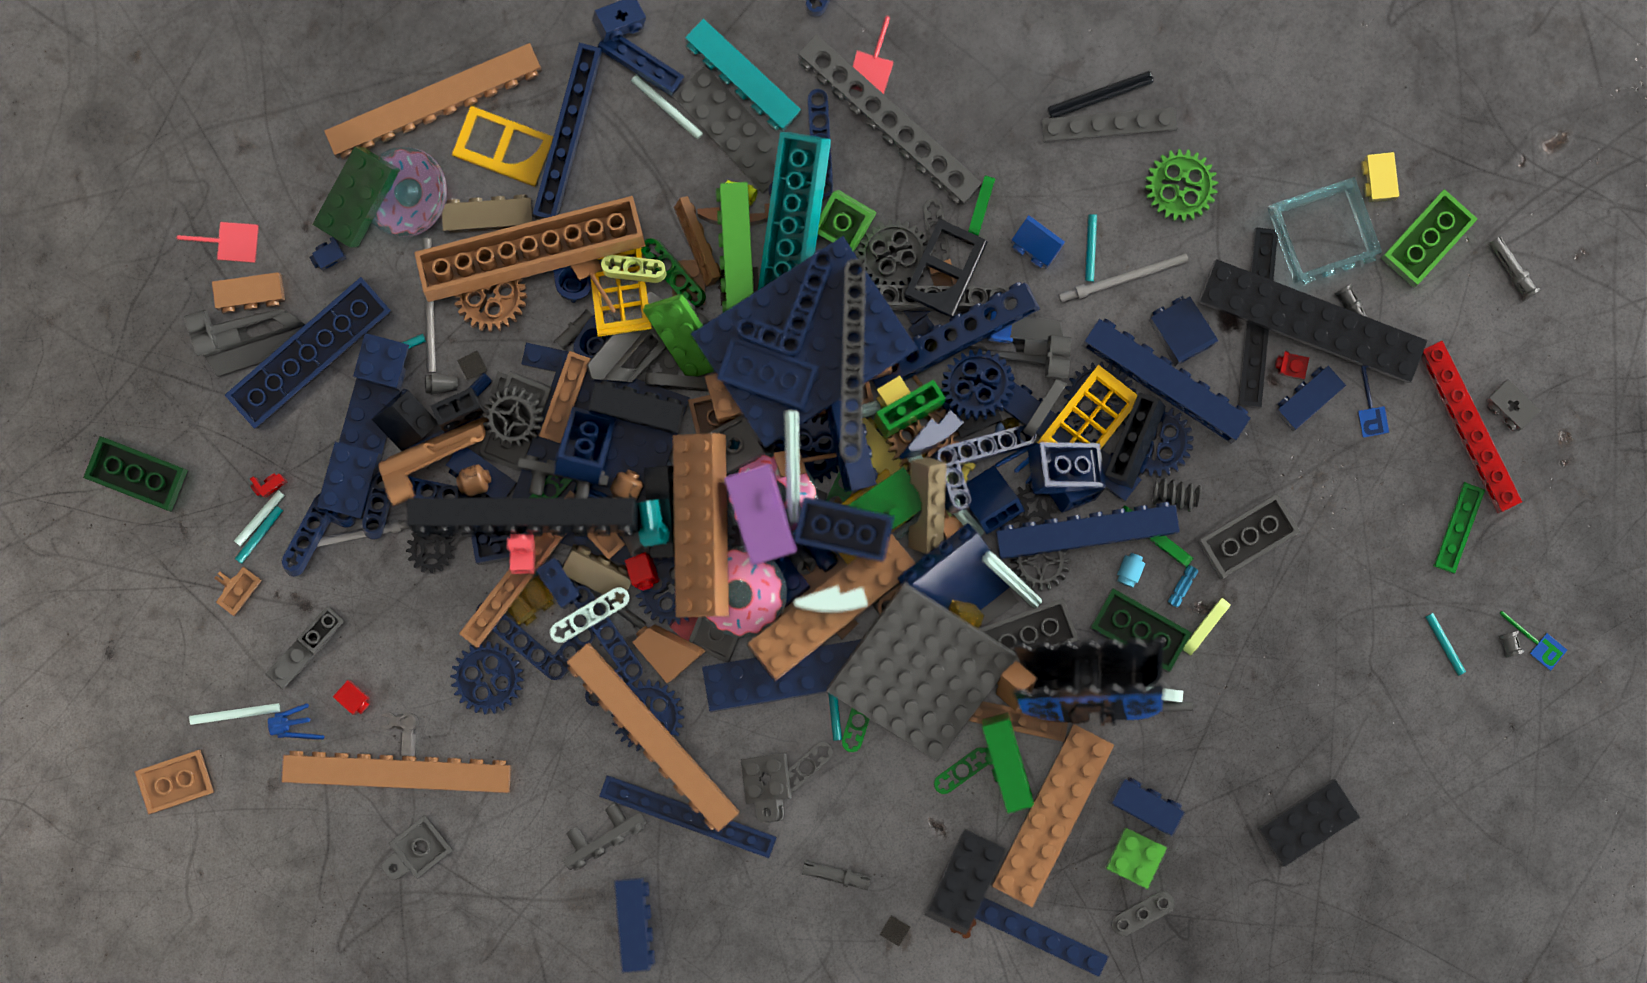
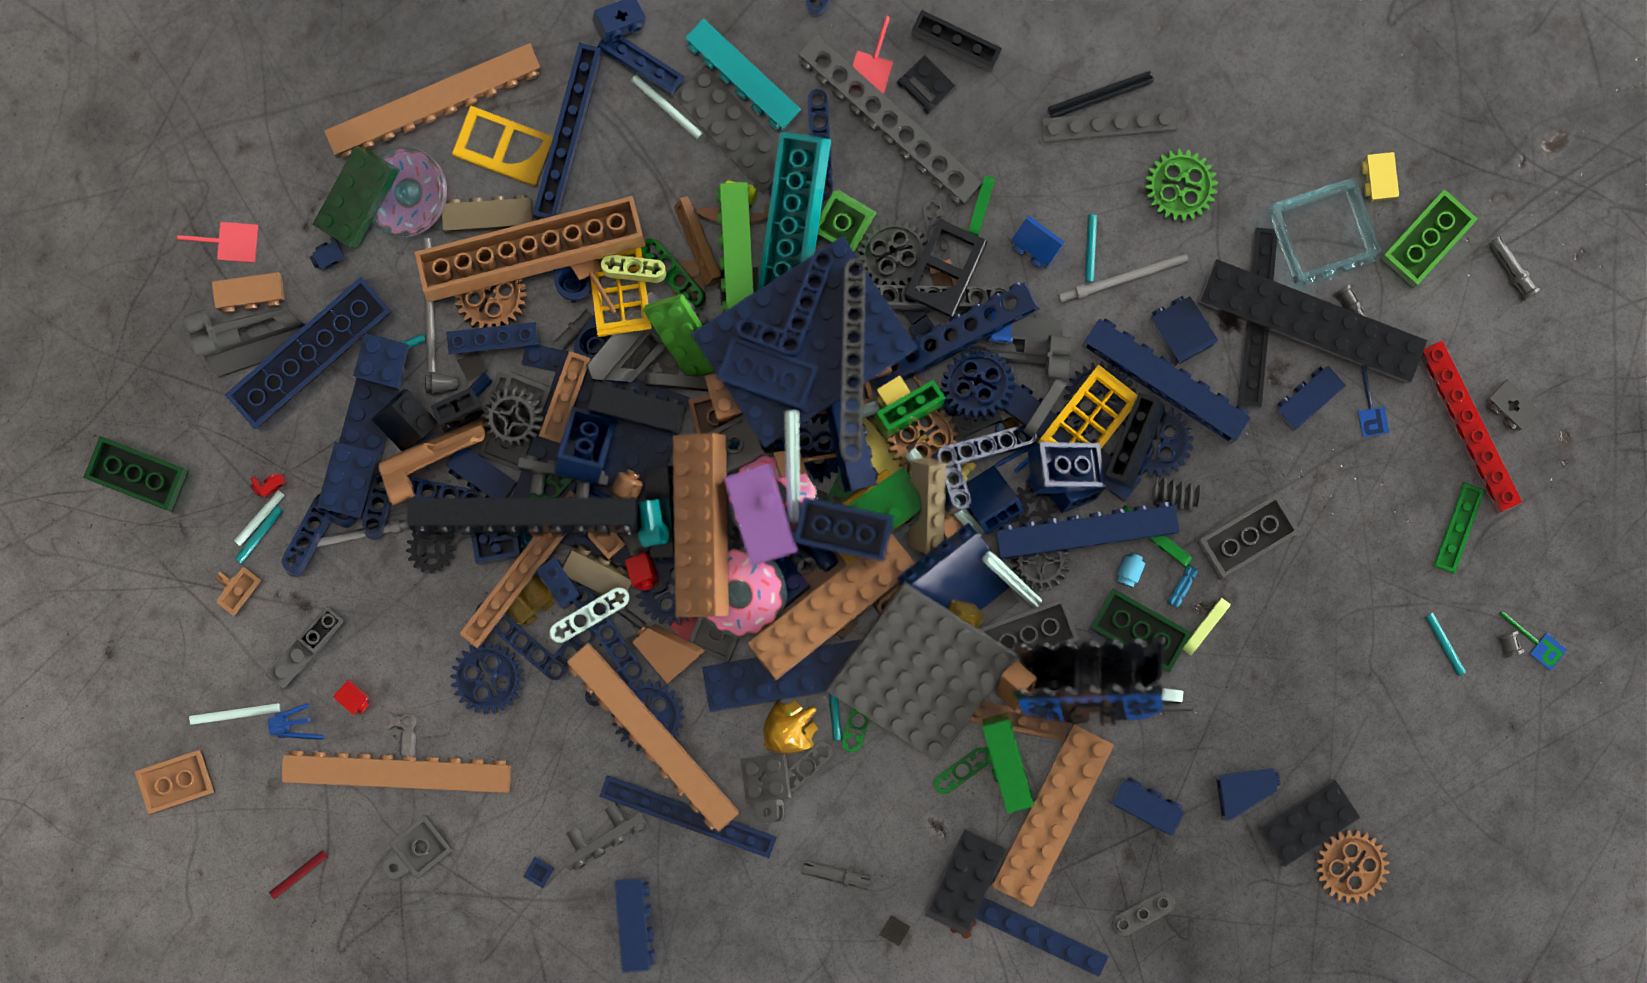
medium nougat head [456,465,491,497] -> none
coral brick [508,534,535,574] -> none
light aqua slope [793,586,868,613] -> none
slope [899,410,964,460] -> none
bright green brick [1105,828,1167,889] -> none
red bracket [1275,351,1310,380] -> none
none -> dark red bar [269,850,328,899]
none -> dark blue plate [446,322,539,355]
none -> dark blue plate [523,857,555,888]
none -> pearl gold piece [763,700,818,754]
none -> black plate [896,55,956,115]
none -> black brick [911,10,1002,73]
none -> dark blue slope [1215,768,1280,821]
none -> medium nougat gear [1315,830,1390,903]

